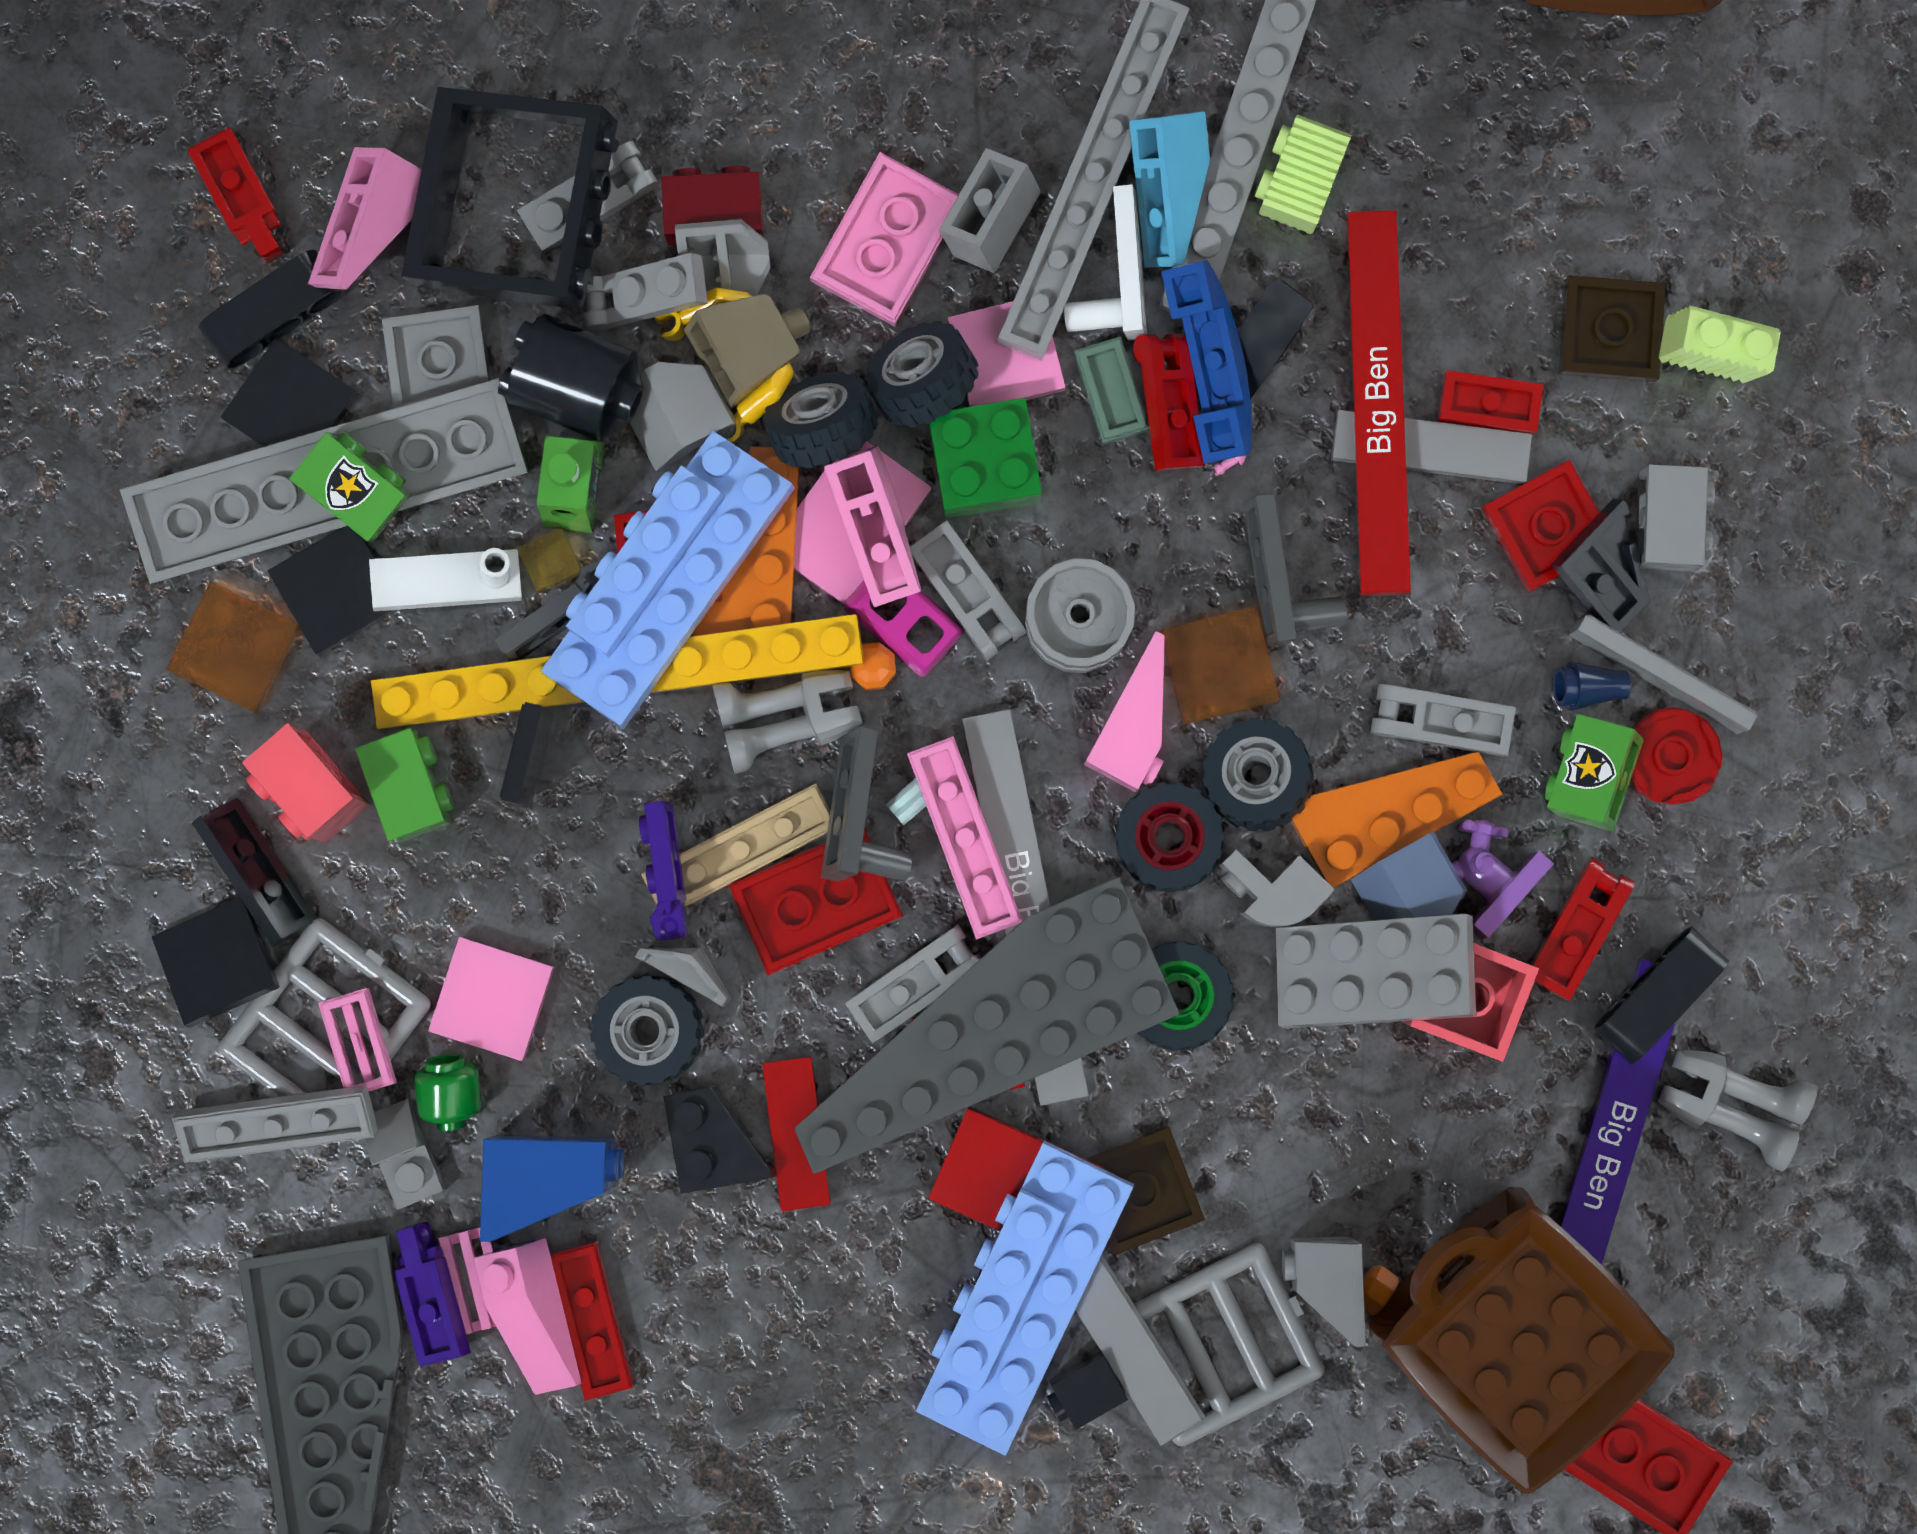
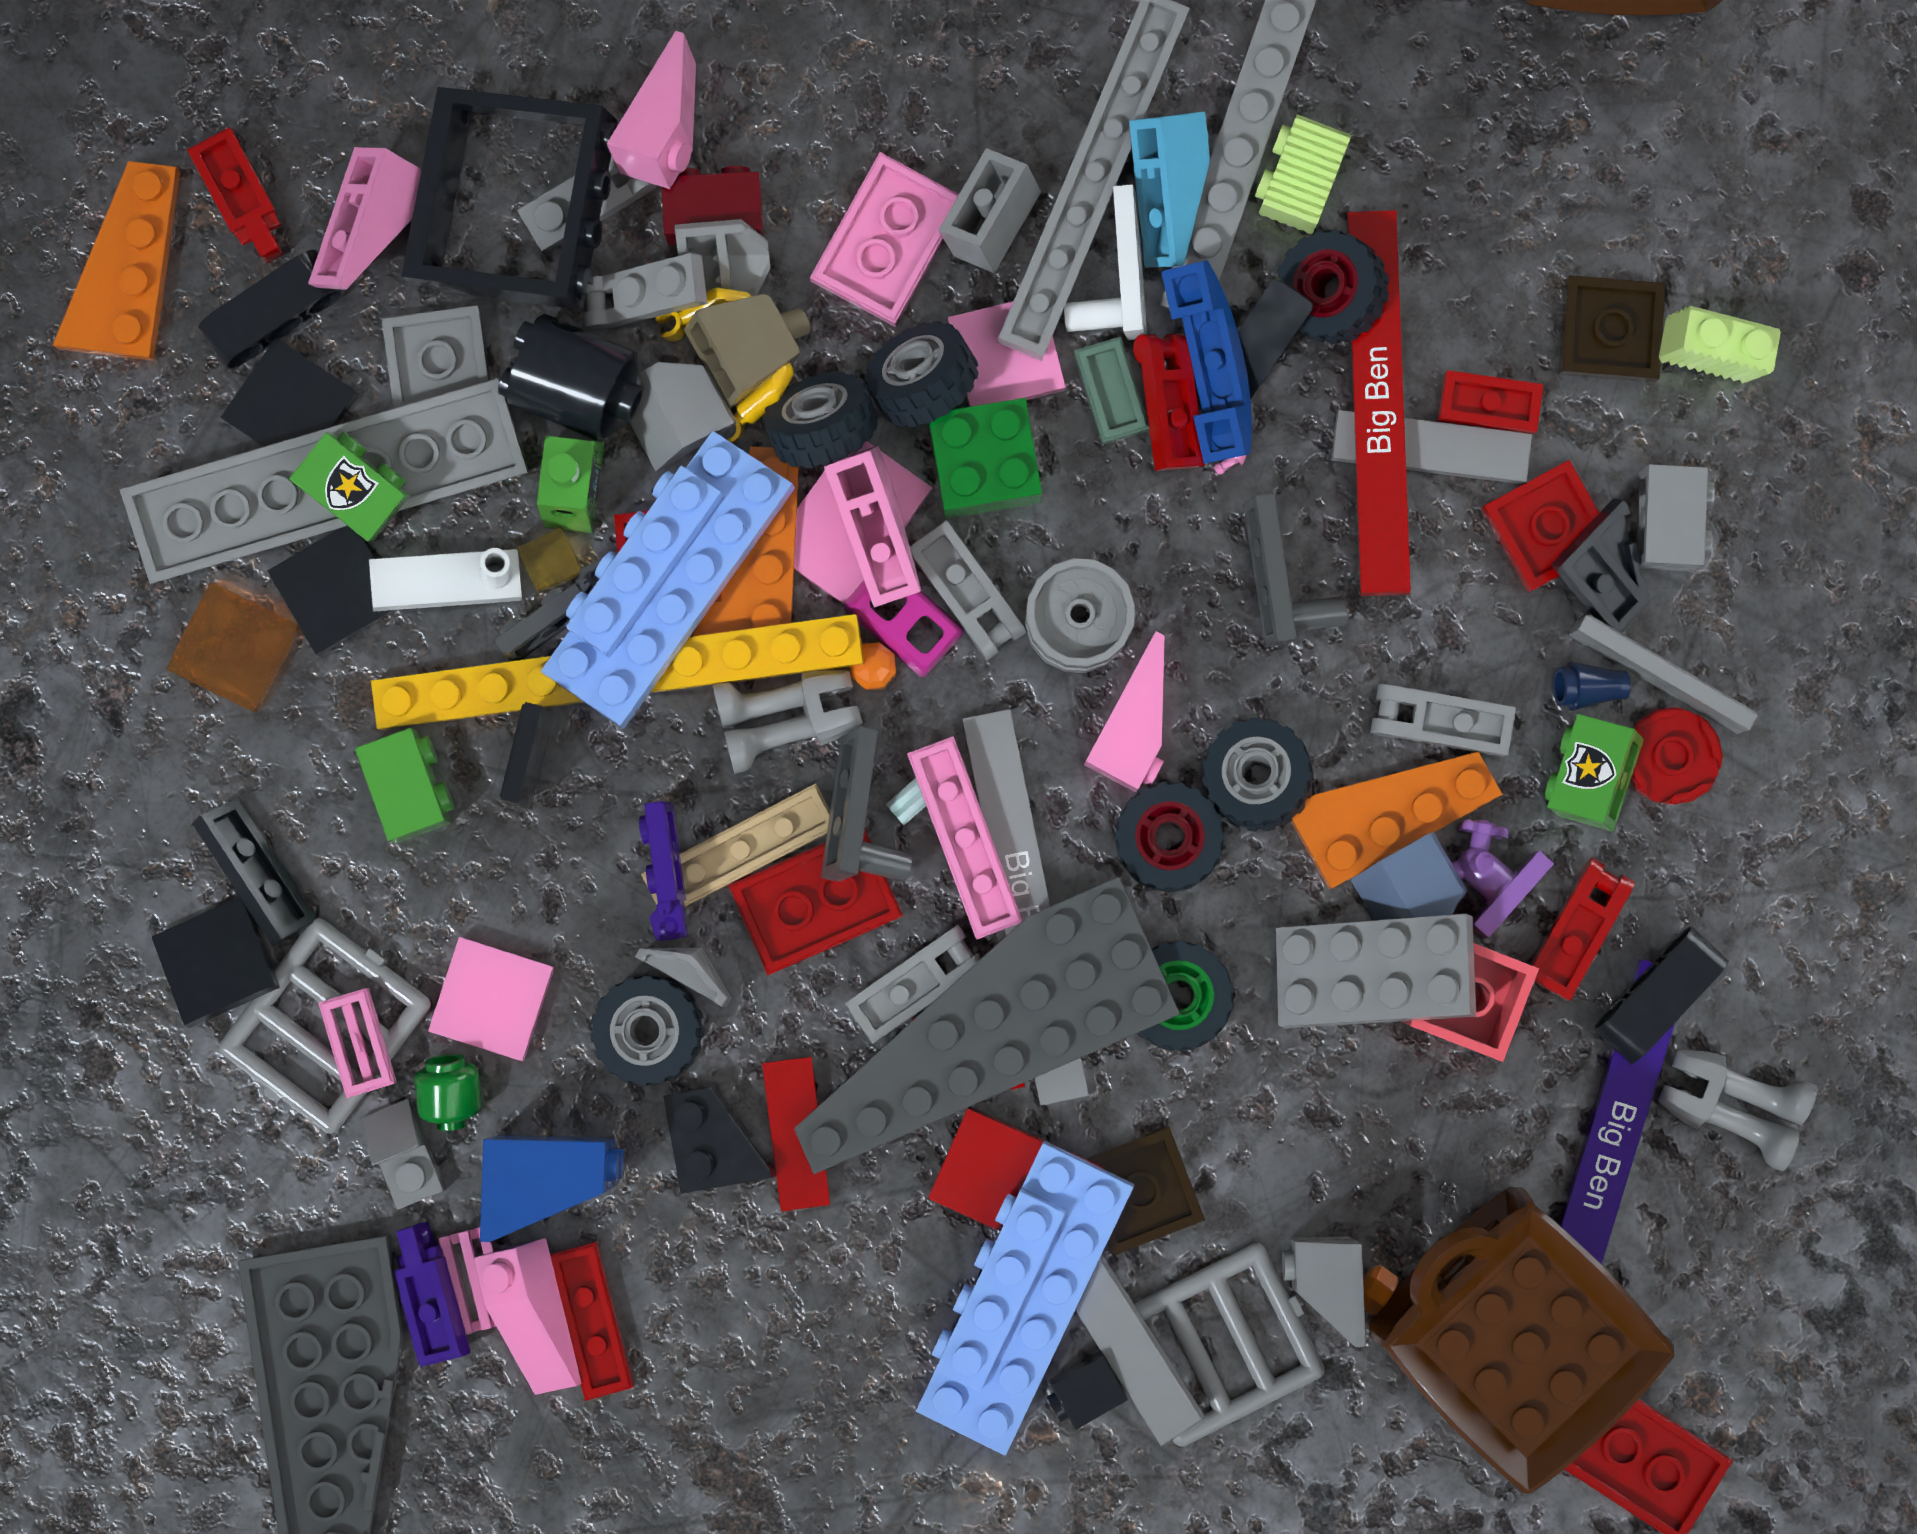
light grey tile [172,1085,378,1163] -> none
coral brick [242,723,371,843] -> none
clear orange tile [1160,606,1280,726] -> none
light grey brick [1218,849,1335,927] -> none
none -> orange wing [52,161,181,361]
none -> bright pink slope [607,31,696,189]
none -> black wheel [1276,230,1389,344]

